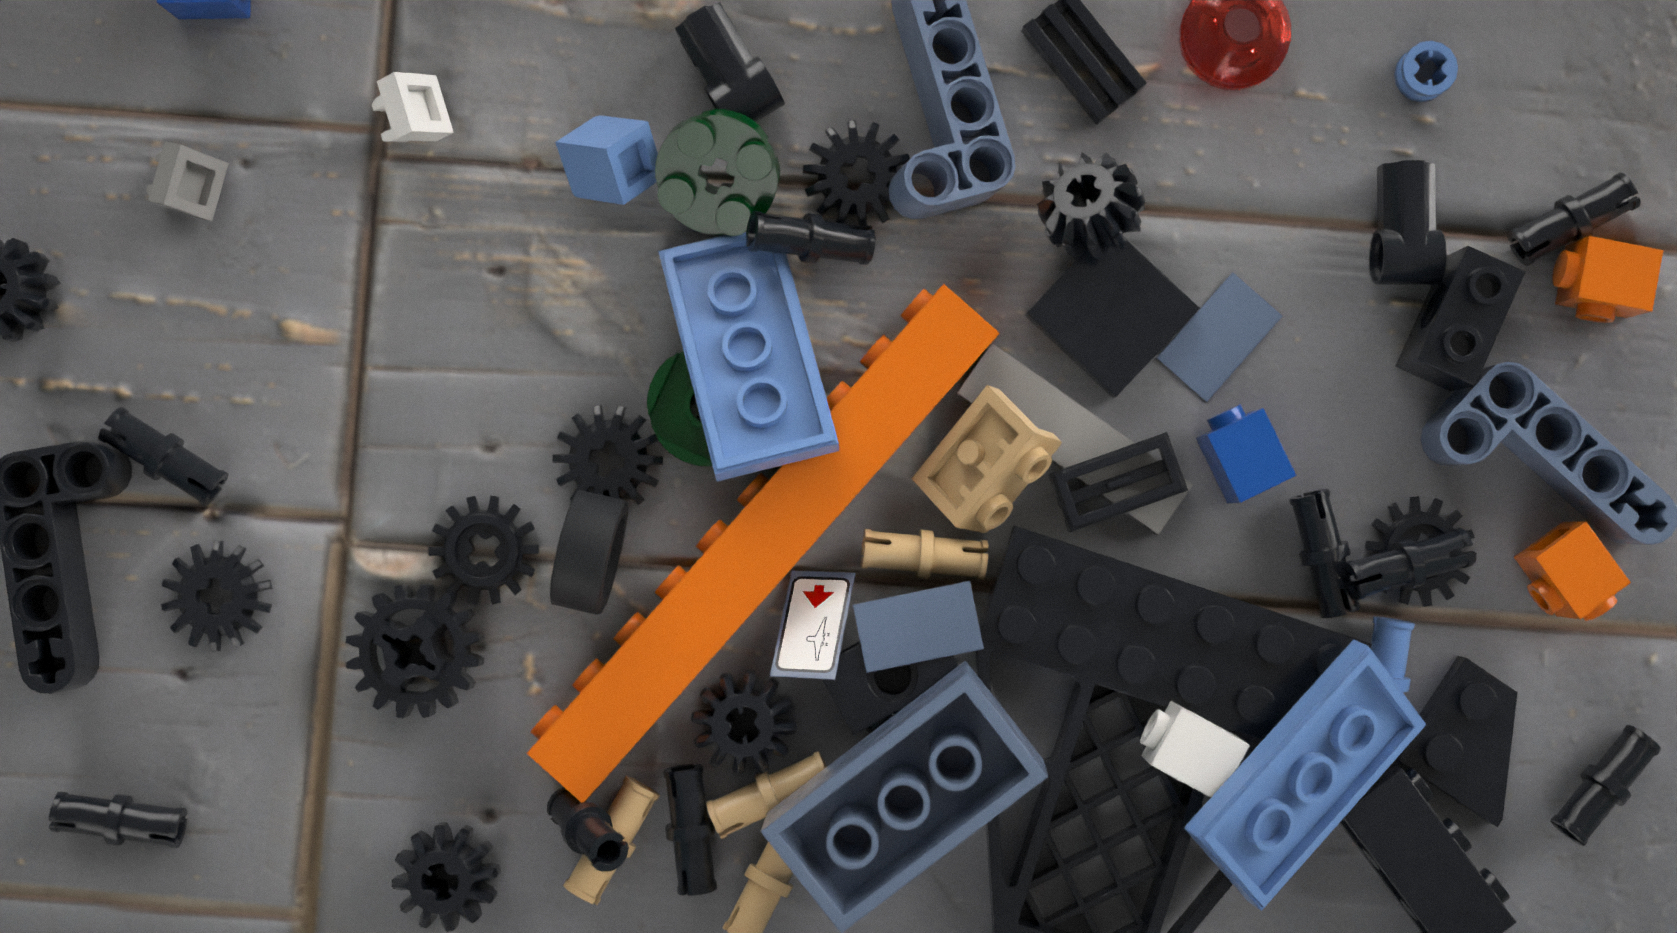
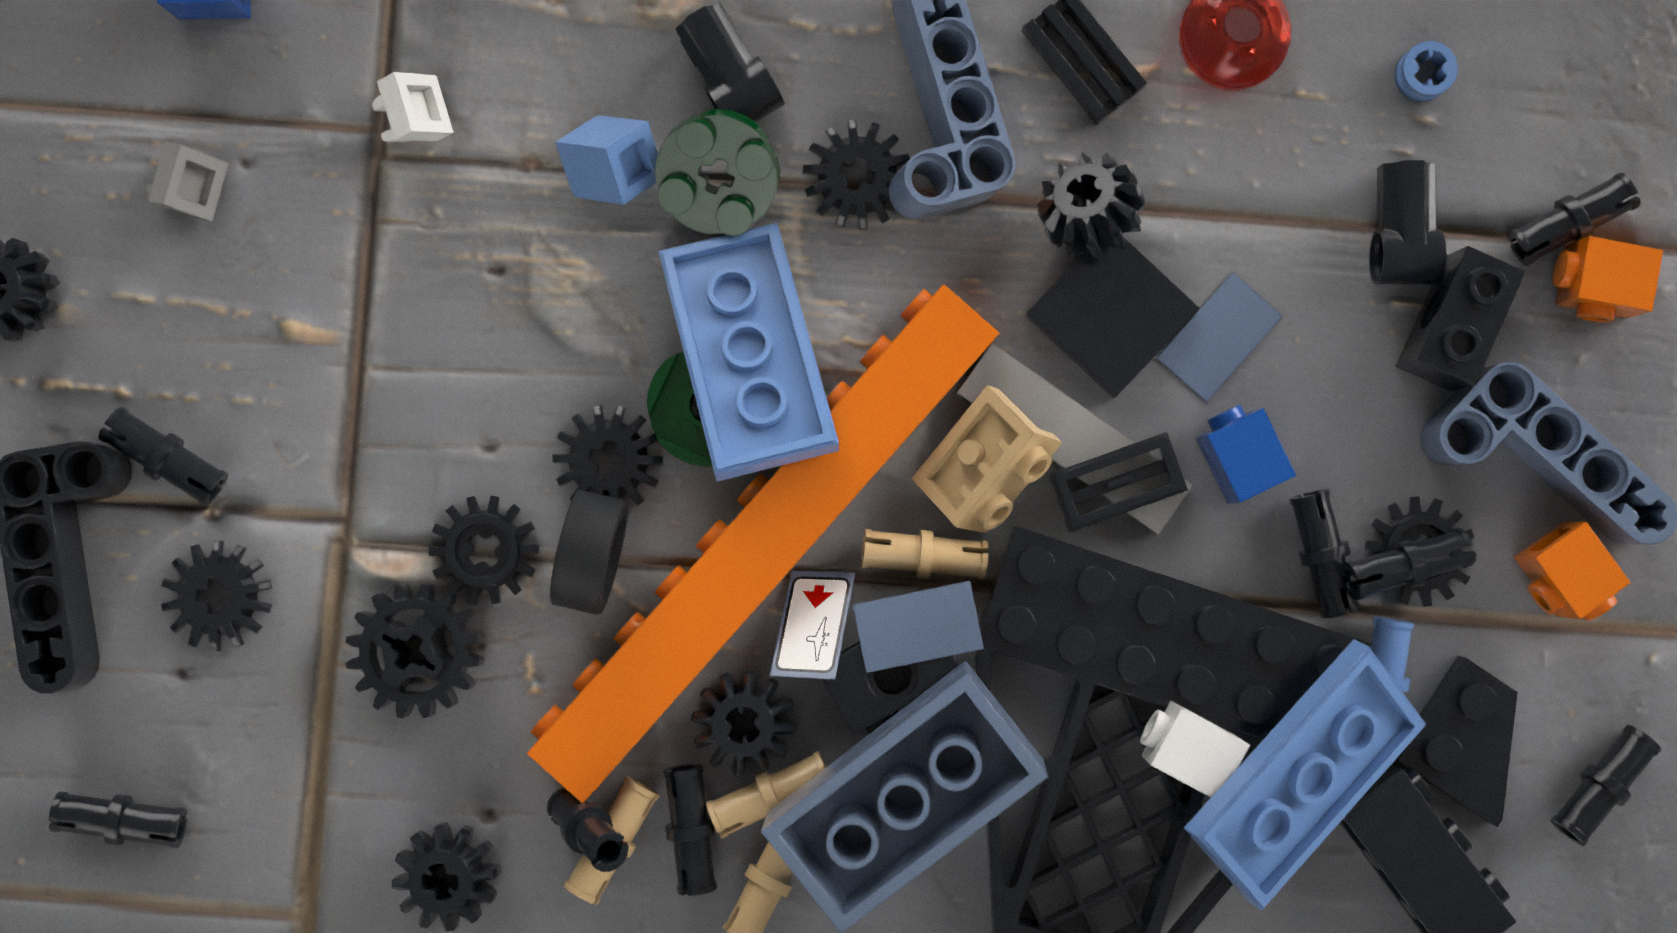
black pin [746,211,876,265] -> none

